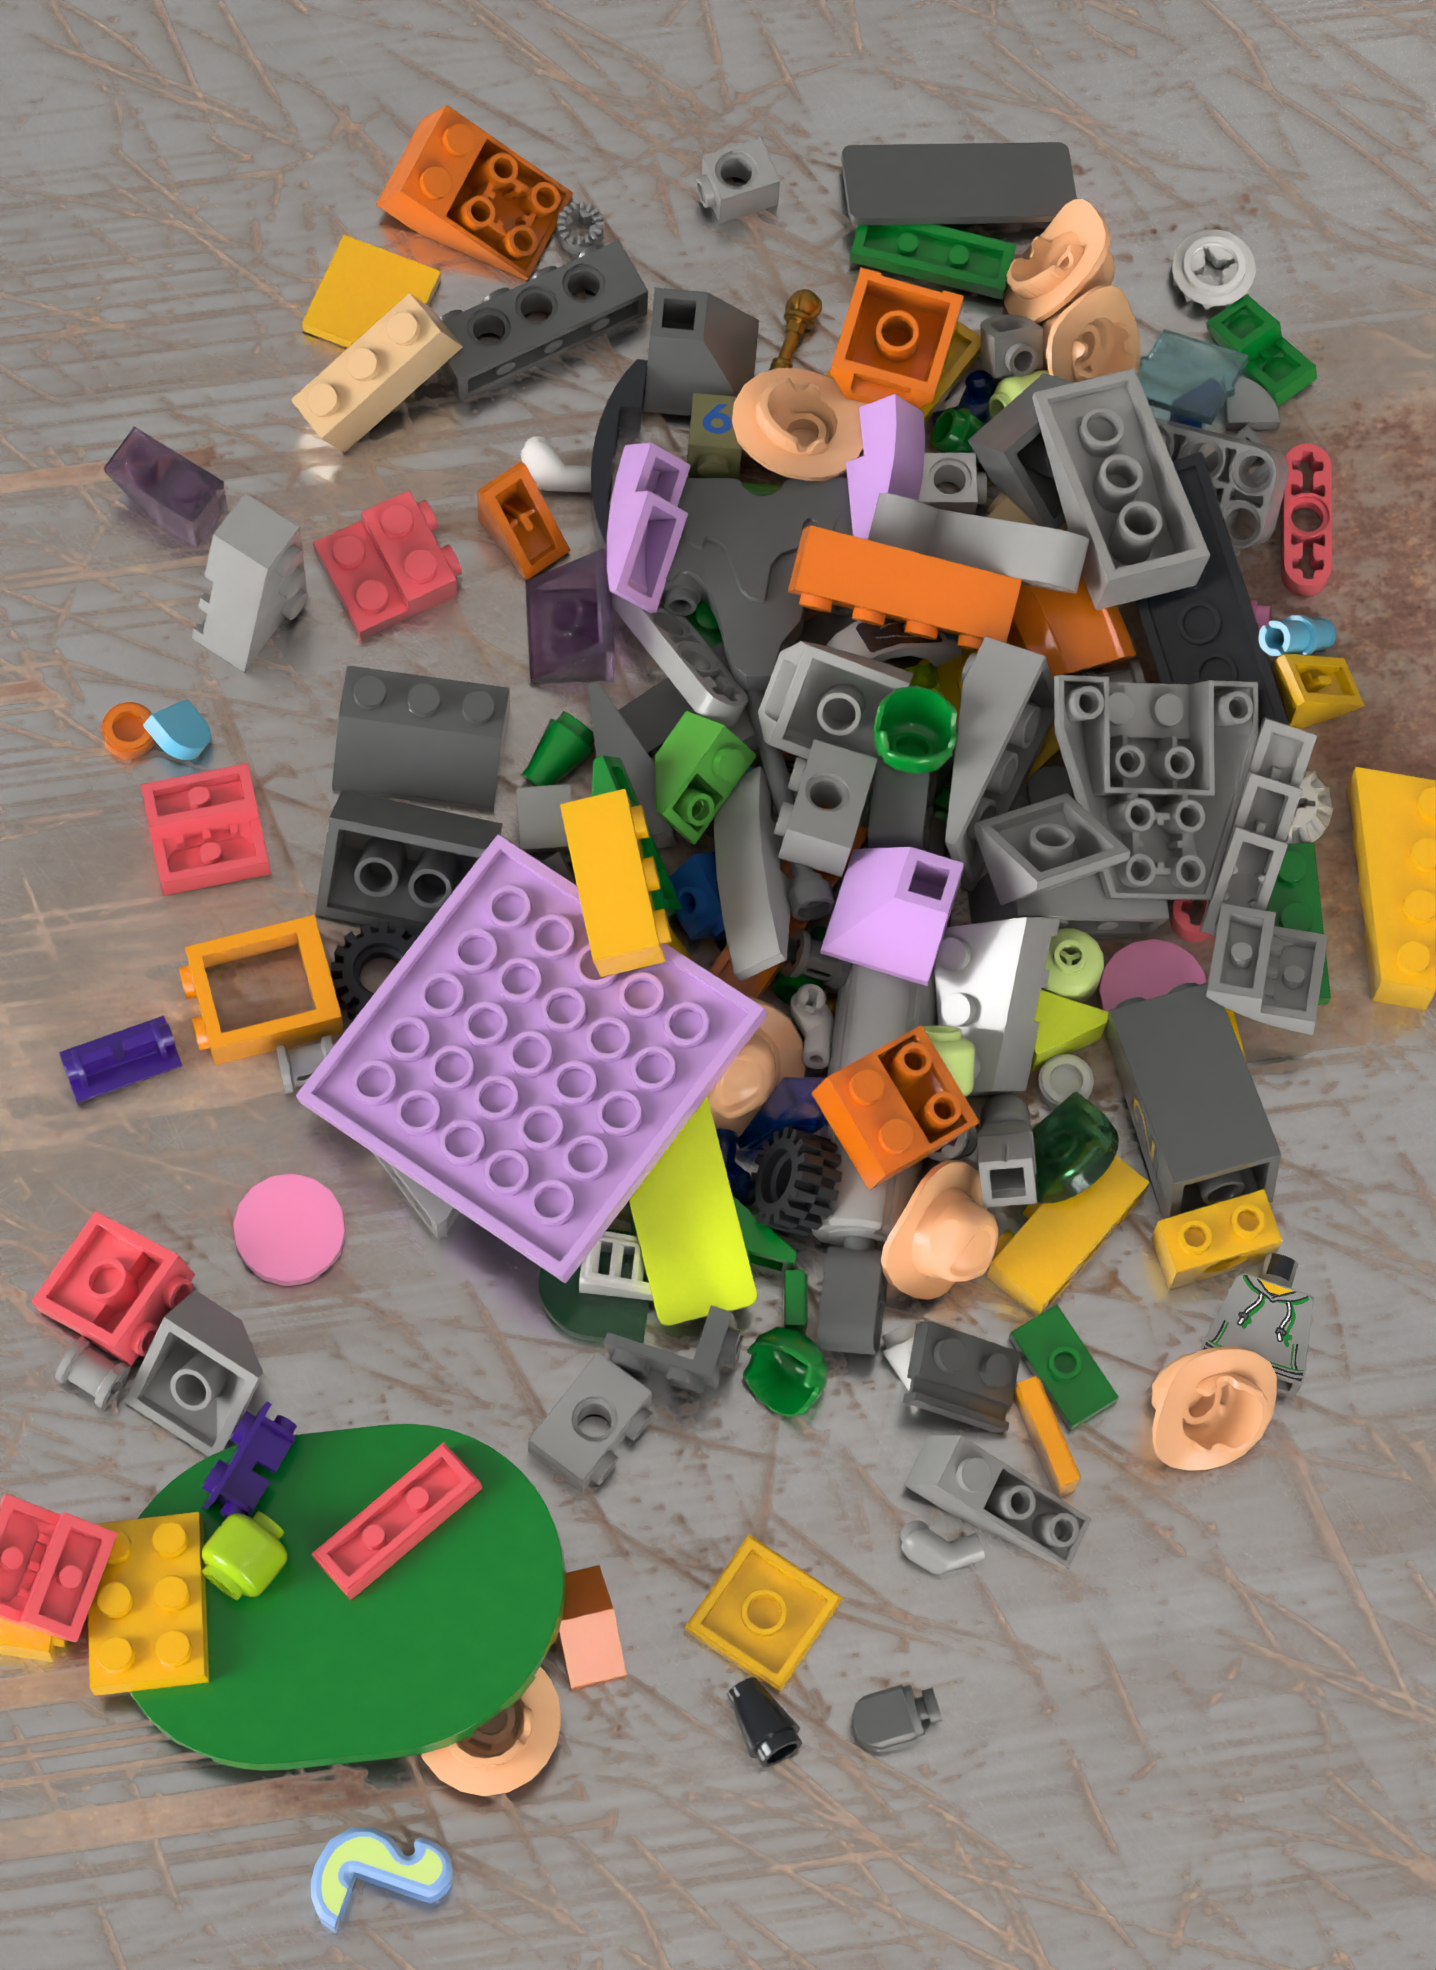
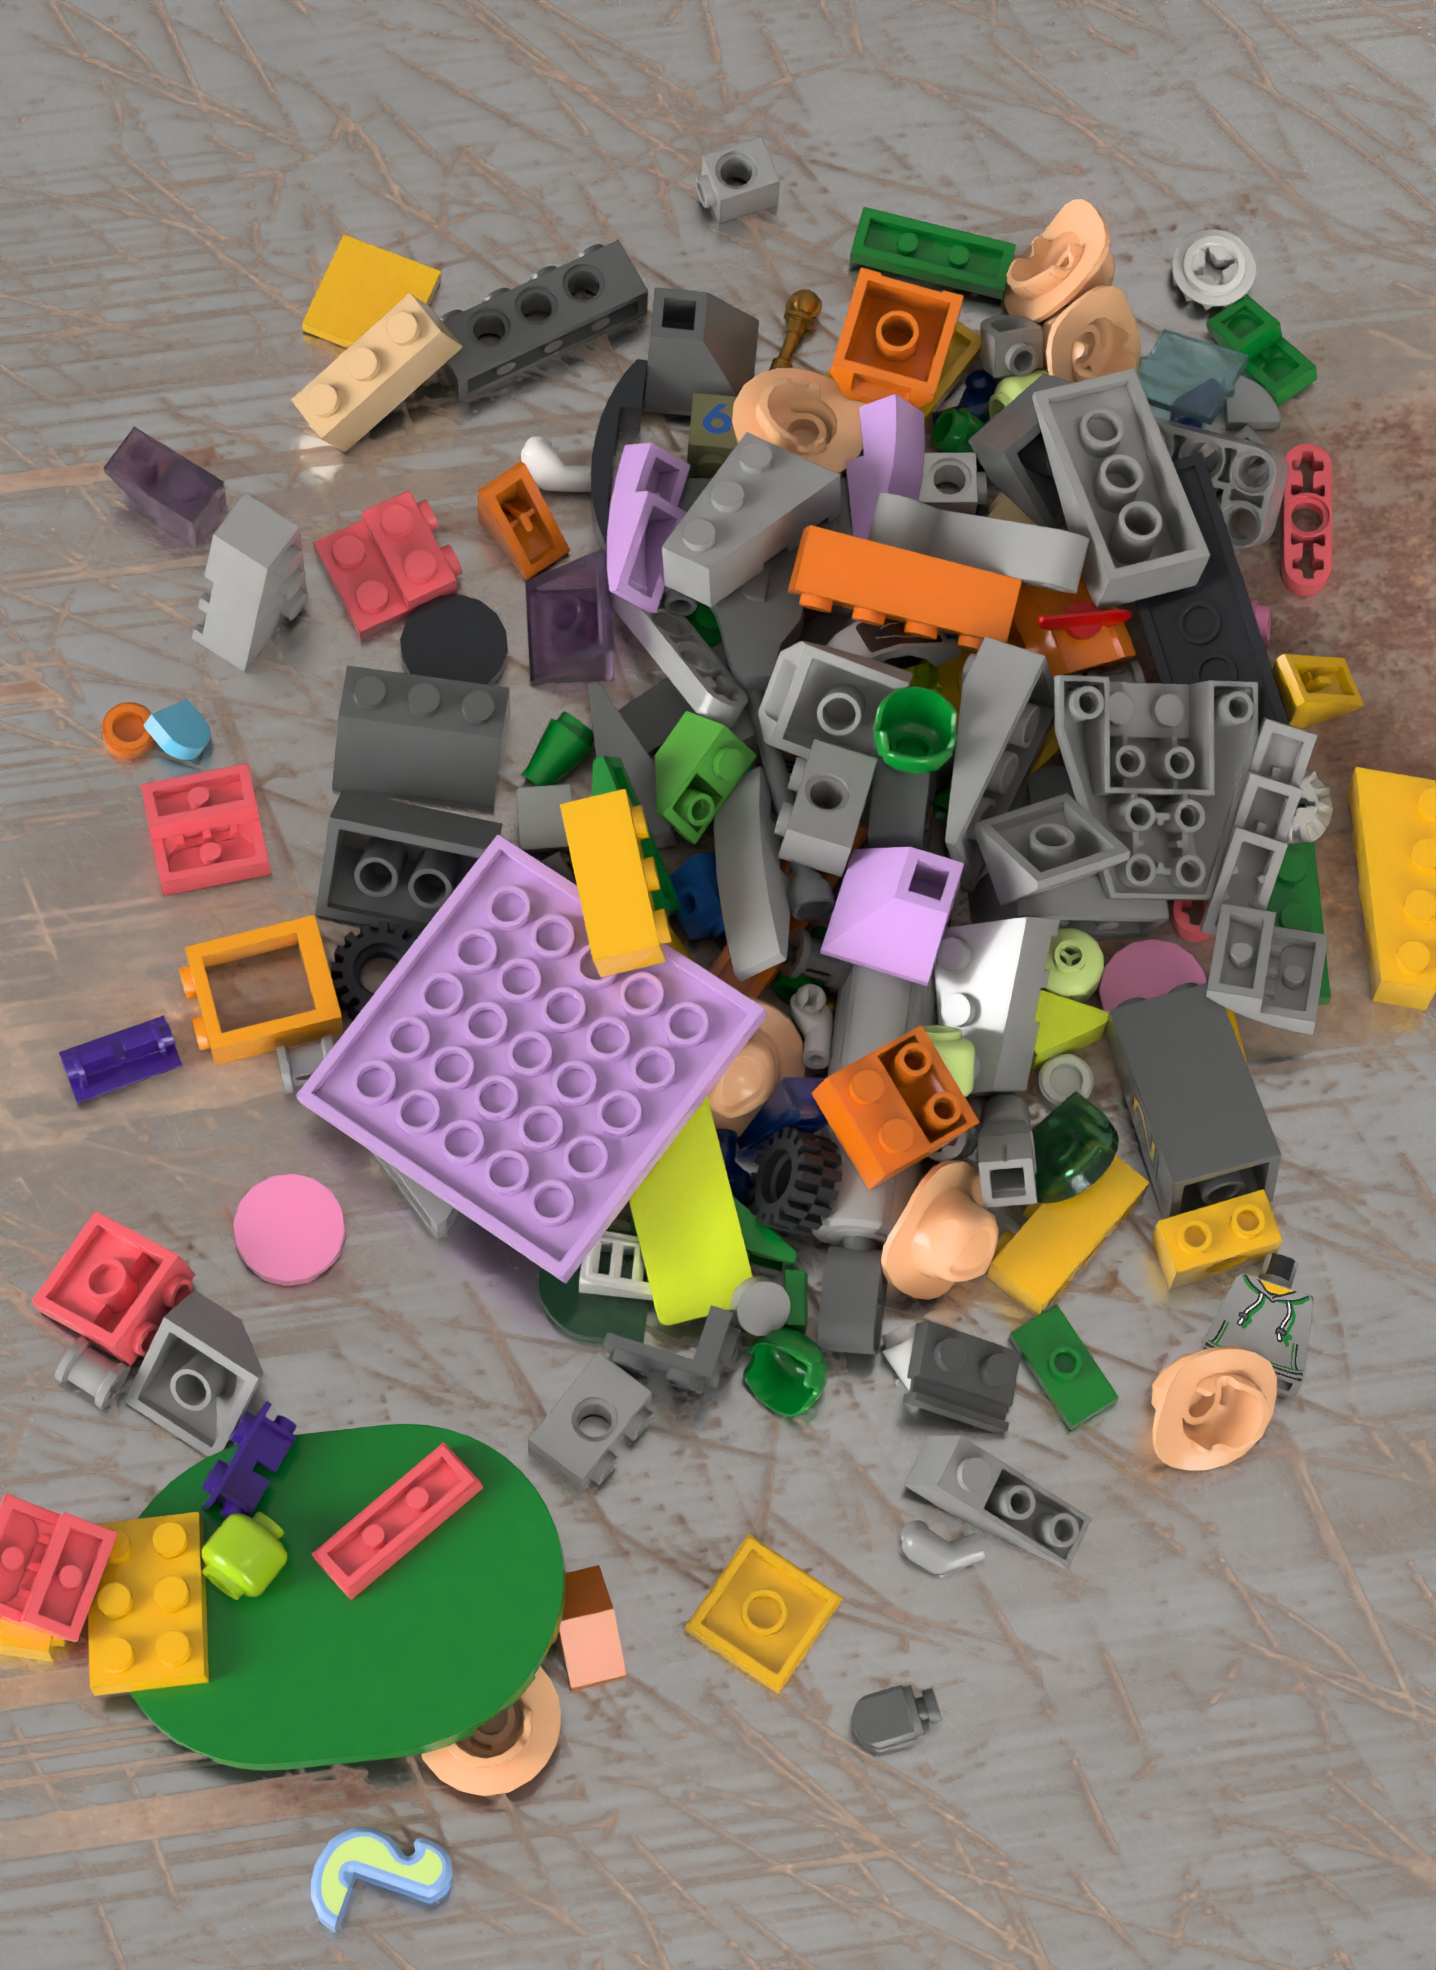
orange slope [376,105,573,280] -> none
light grey bush [557,201,604,255] -> none
black cone [727,1677,802,1767] -> none
dark grey piece [841,142,1077,225] -> none
light orange tile [1014,1376,1081,1498] -> none
medium azure pin [1259,615,1336,656] -> none
none -> black tile [400,594,508,685]
none -> light grey wedge [662,432,841,607]
none -> light grey tile [730,1276,791,1336]
none -> red piece [1037,600,1132,640]

